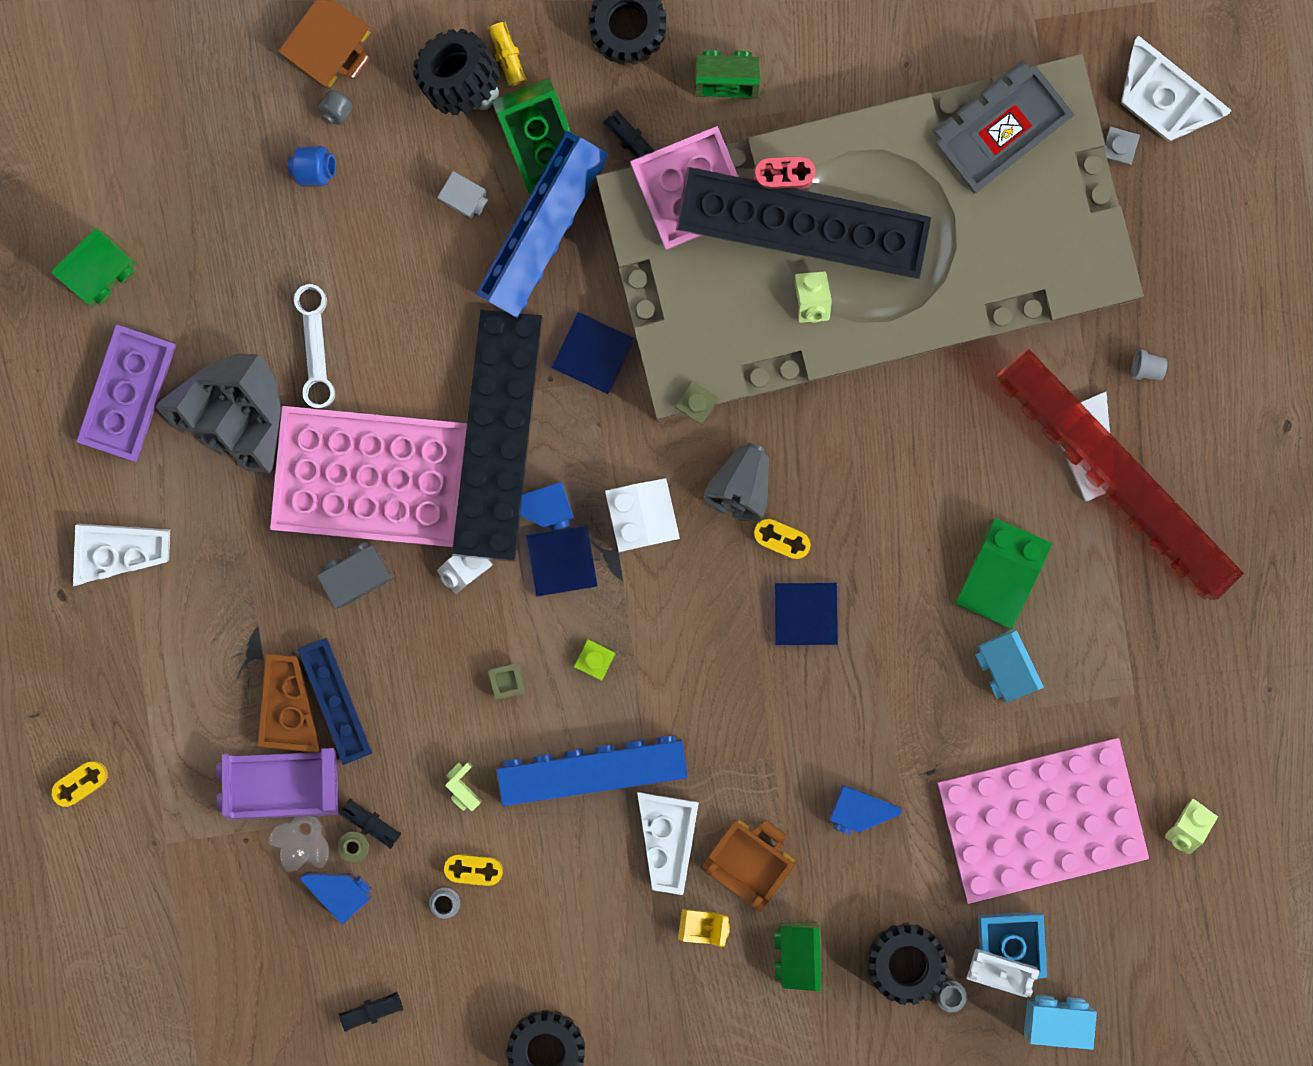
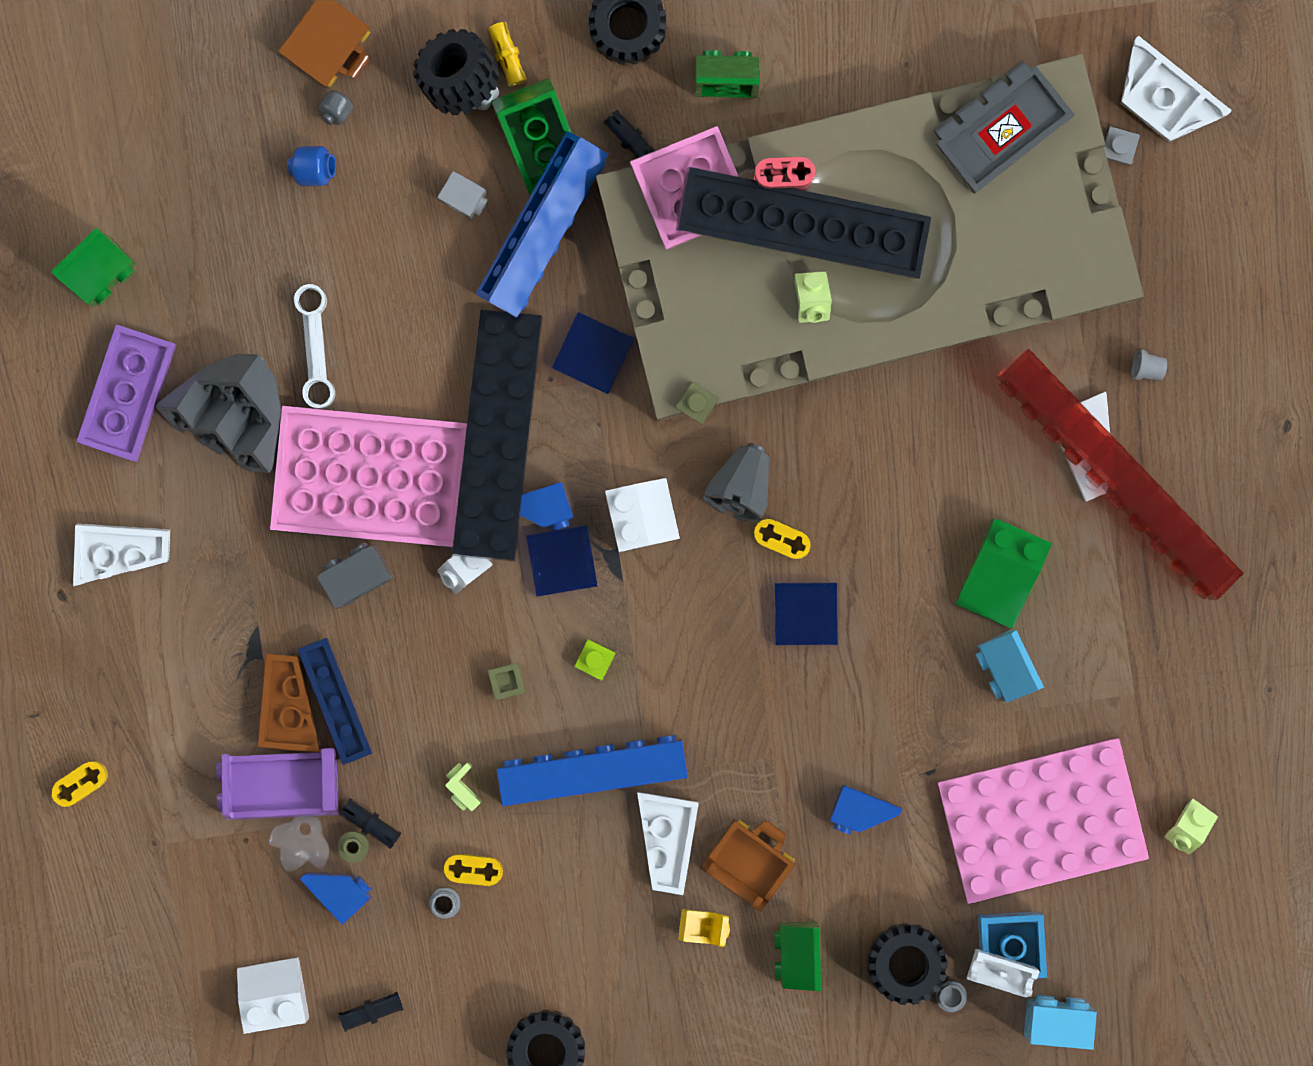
none -> white slope [237,957,309,1034]

